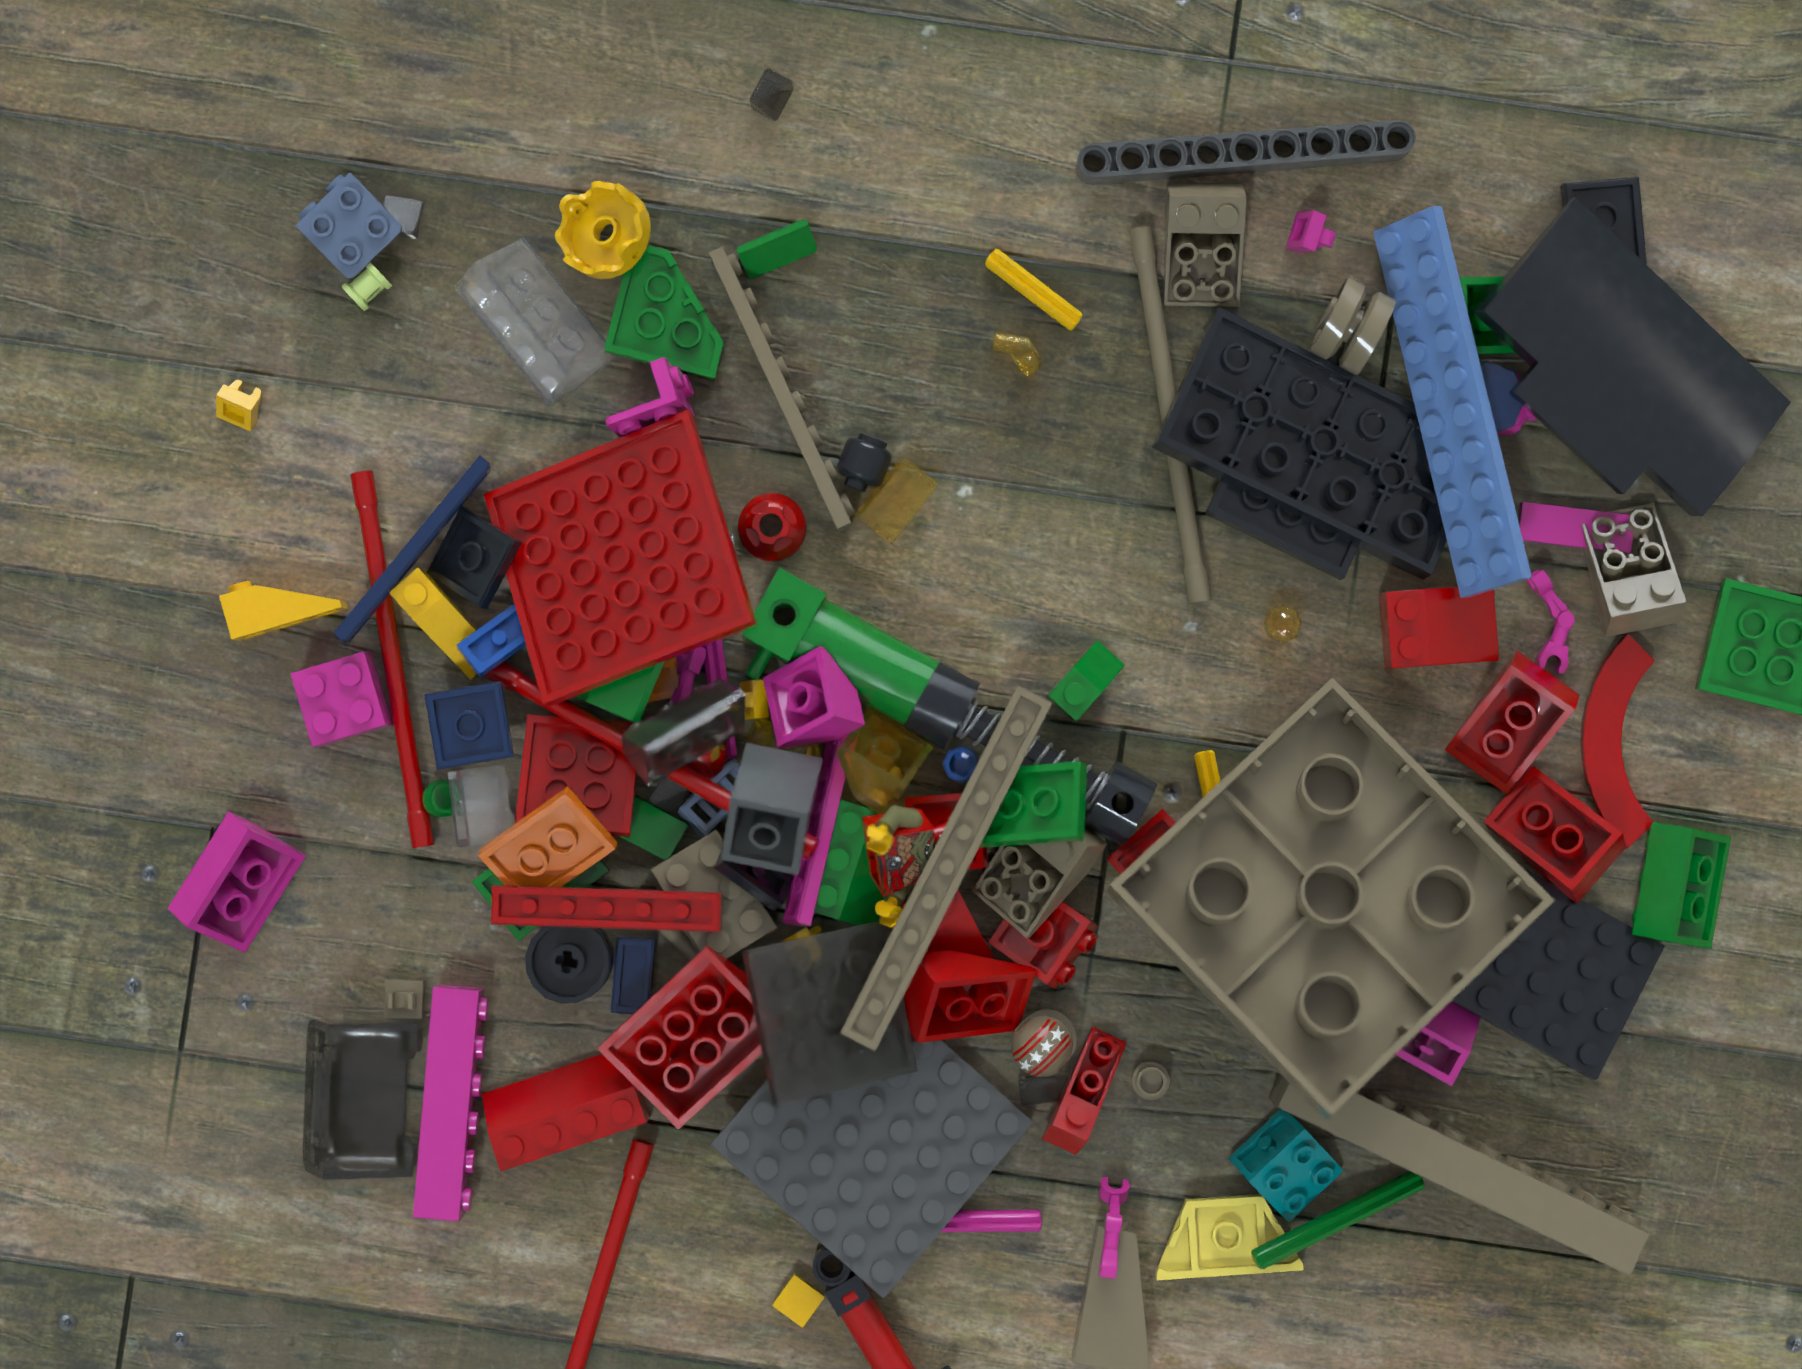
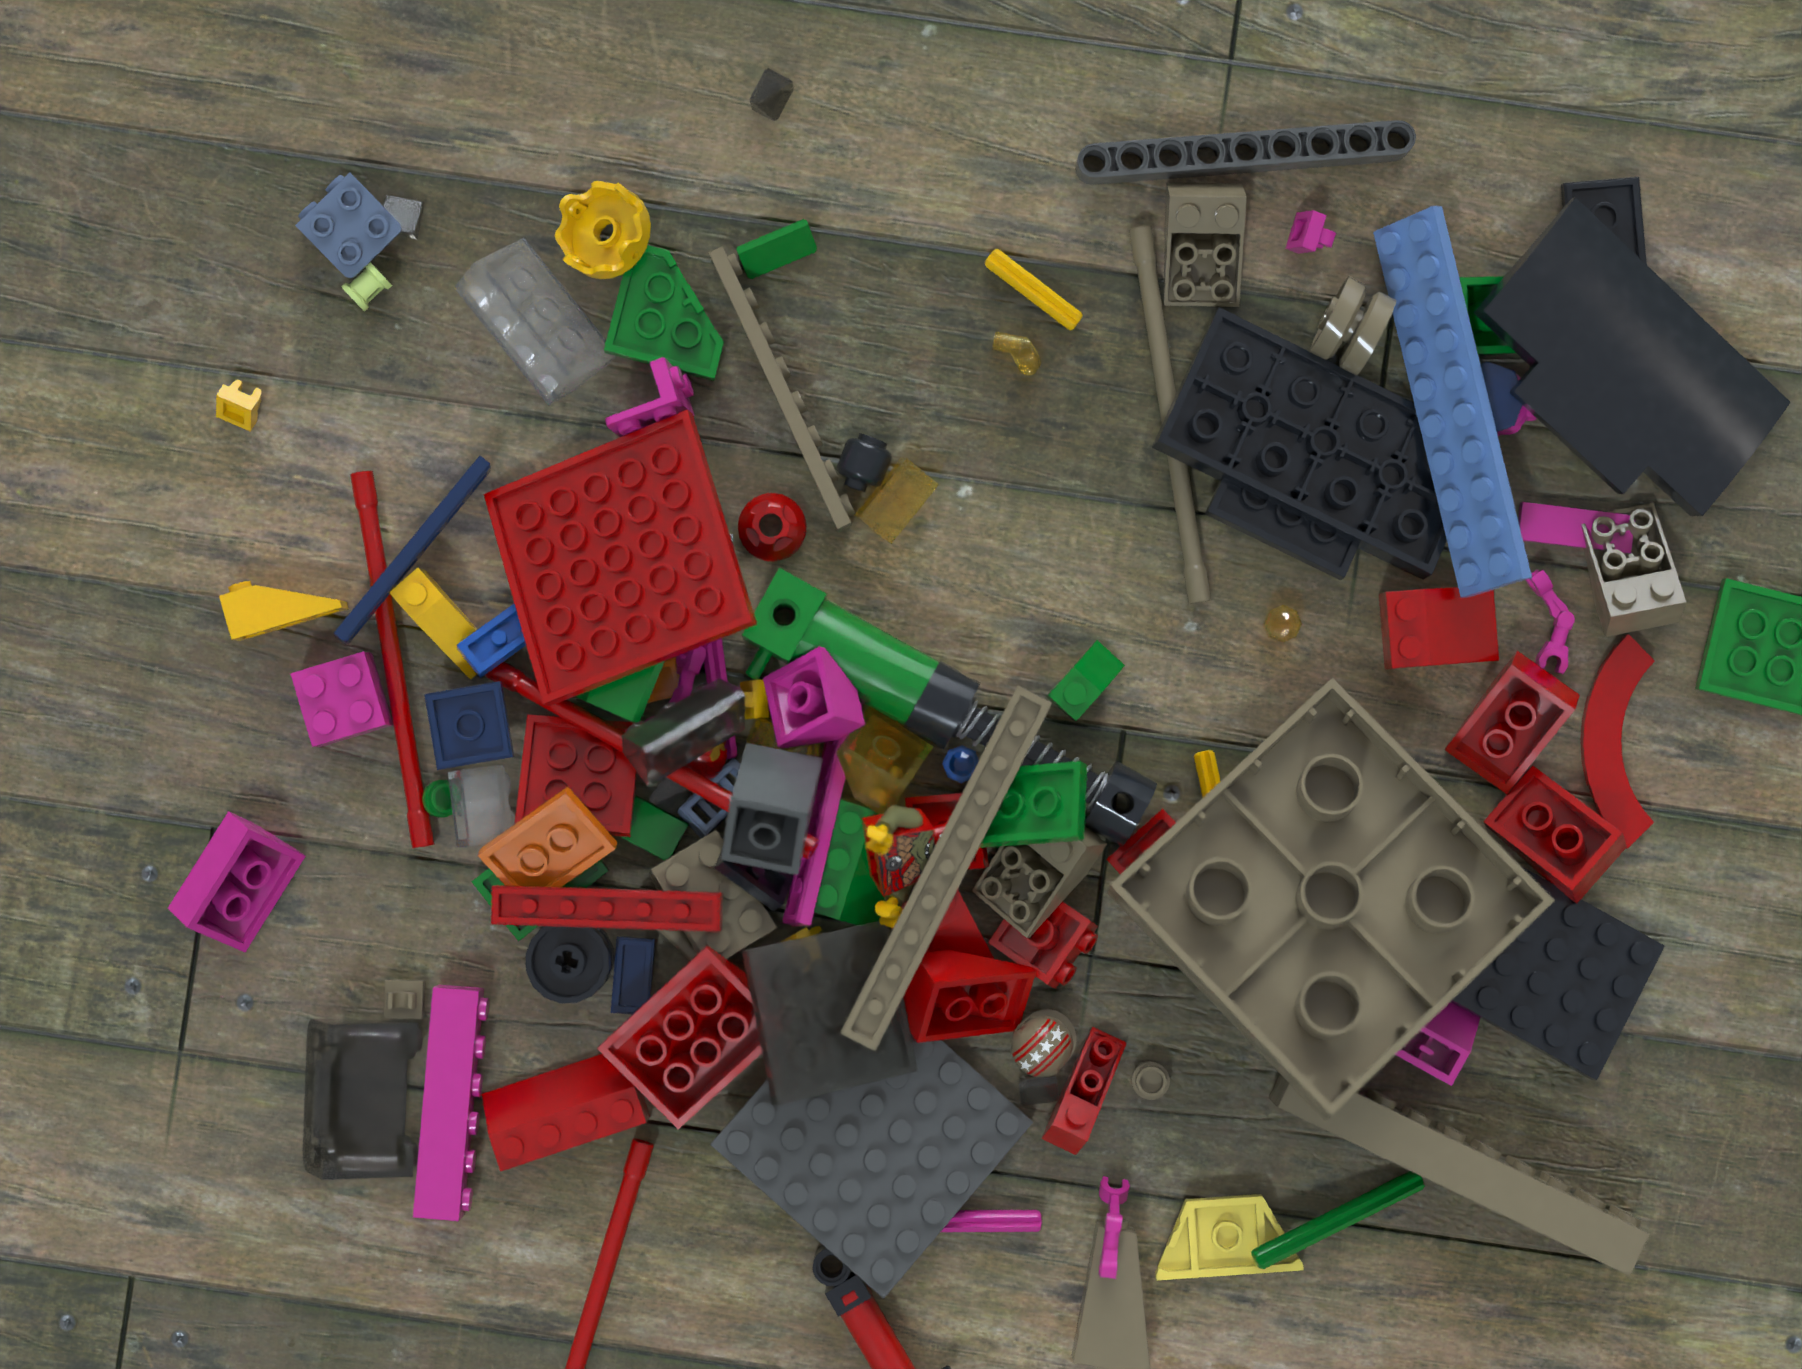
black tile [427,506,522,609] -> none
yellow tile [772,1273,825,1328] -> none
teal bracket [1228,1109,1343,1222] -> none
green slope [1632,822,1731,949] -> none

